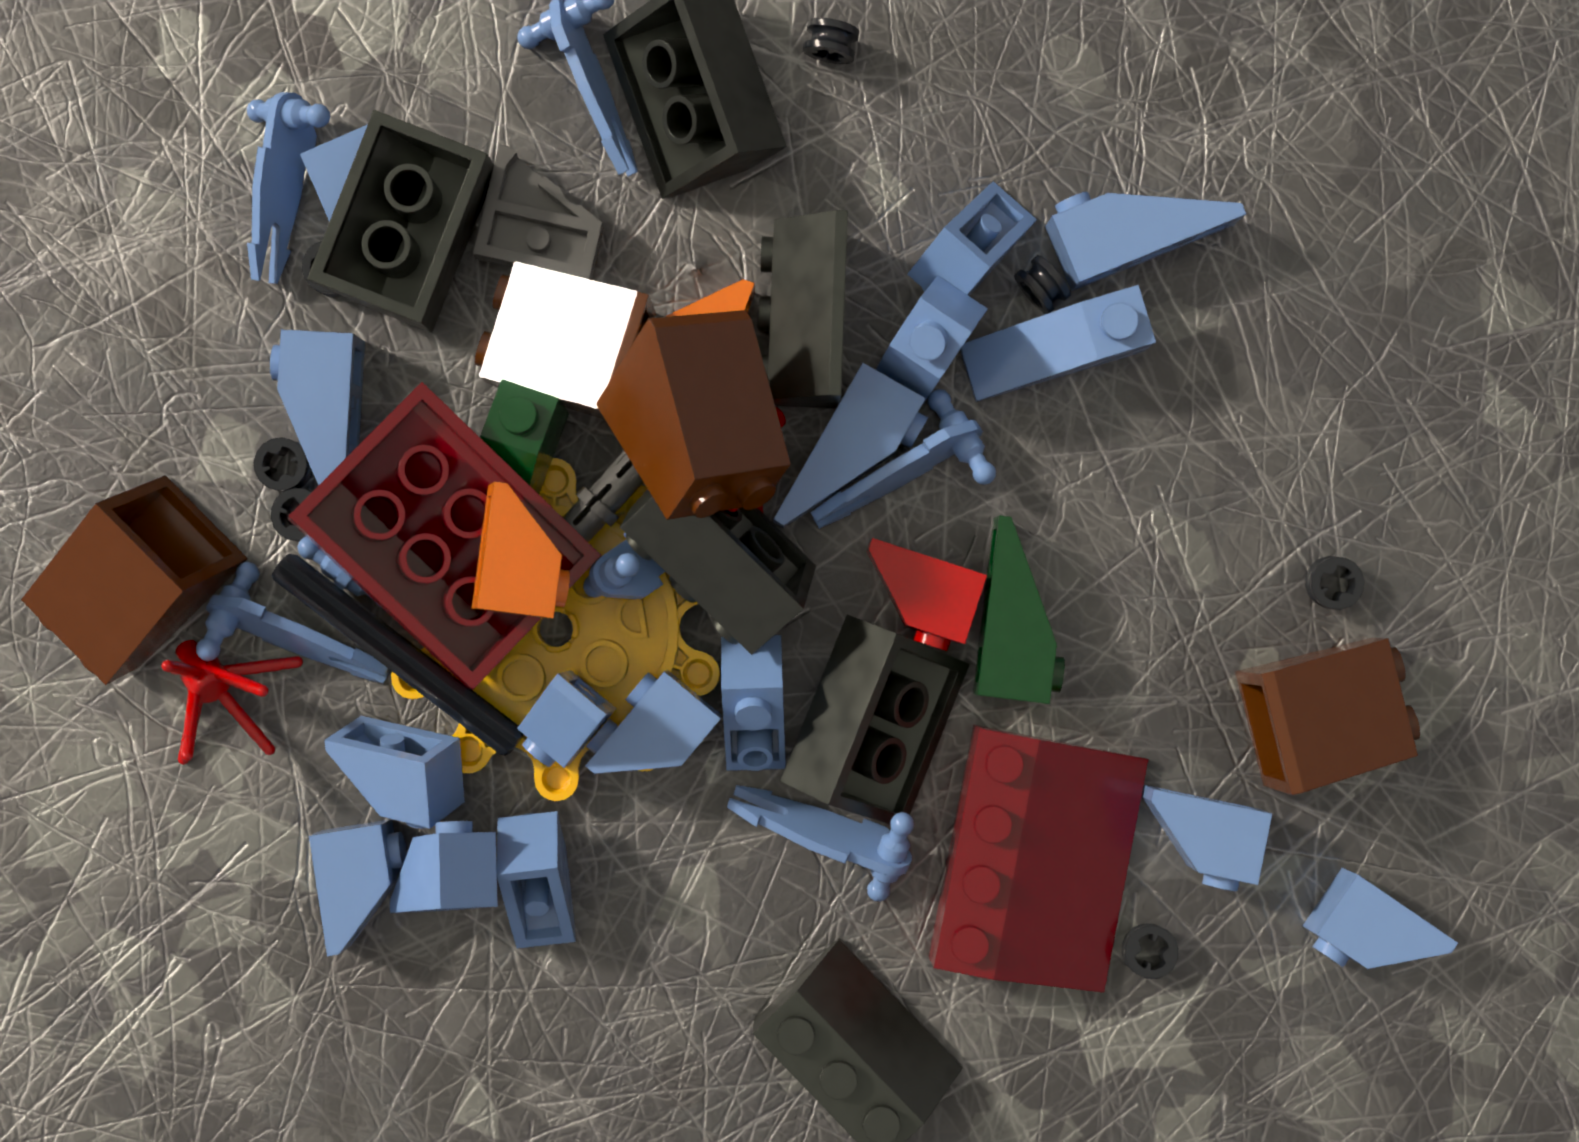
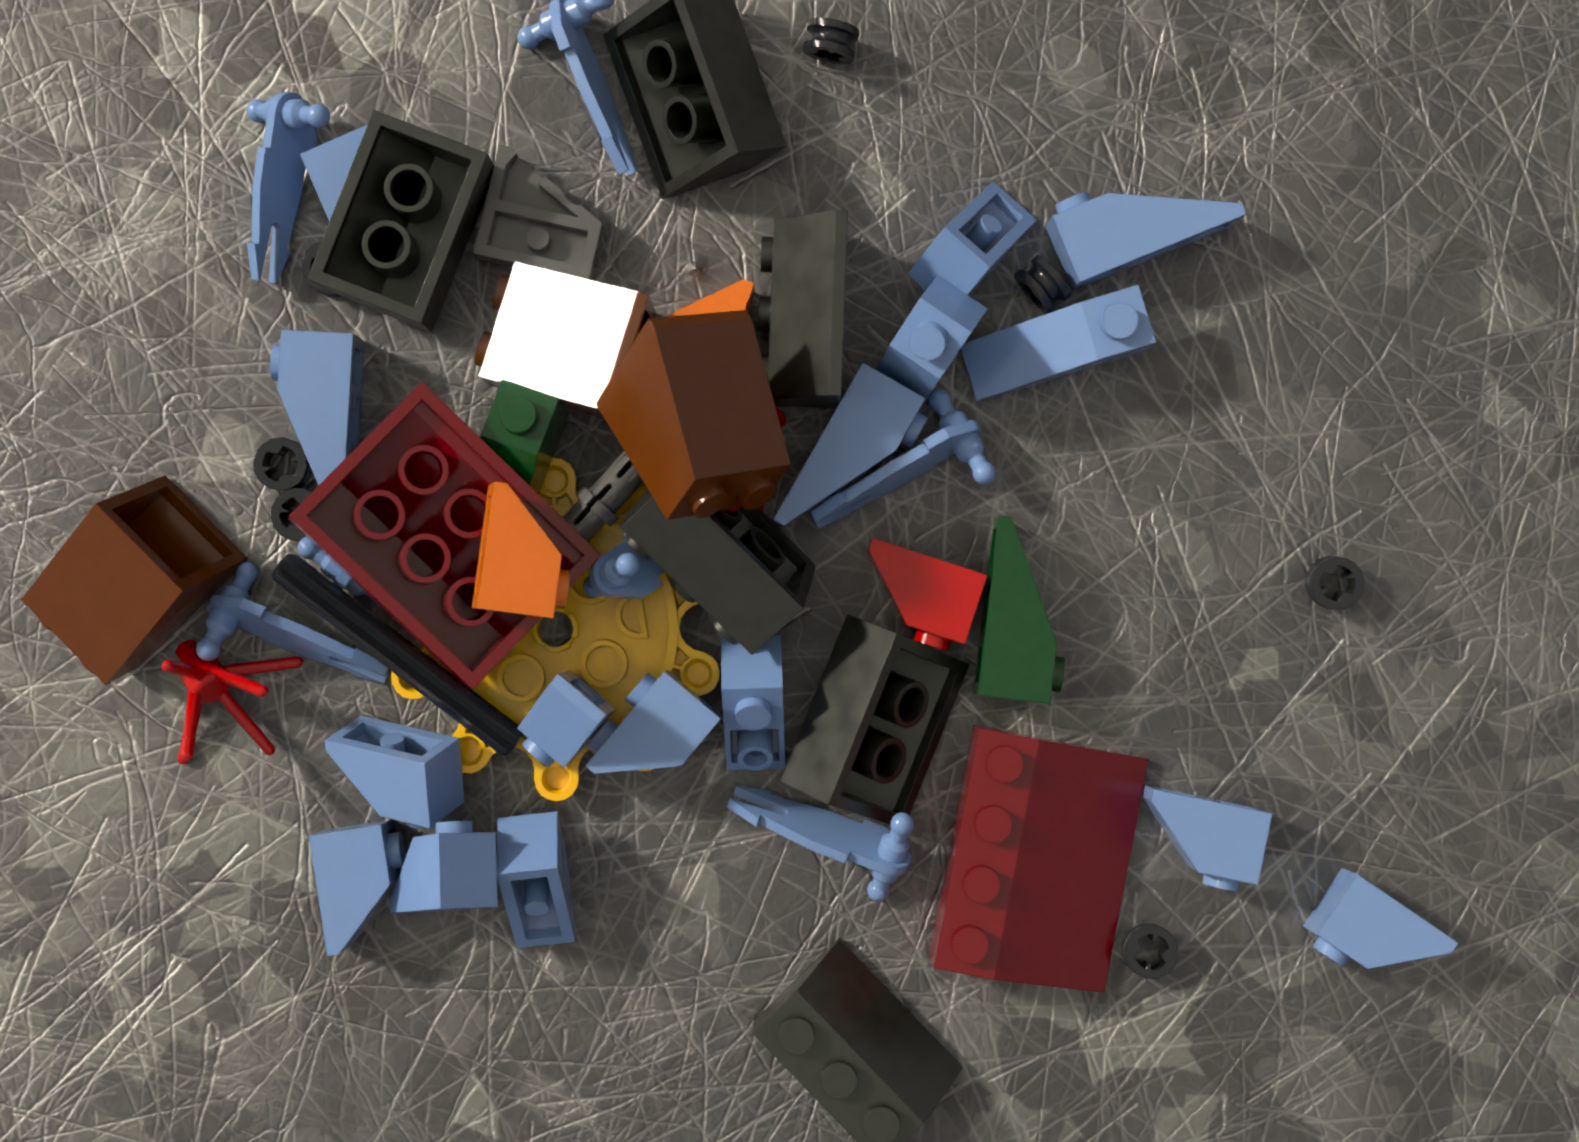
reddish brown slope [1235,638,1420,795] -> none

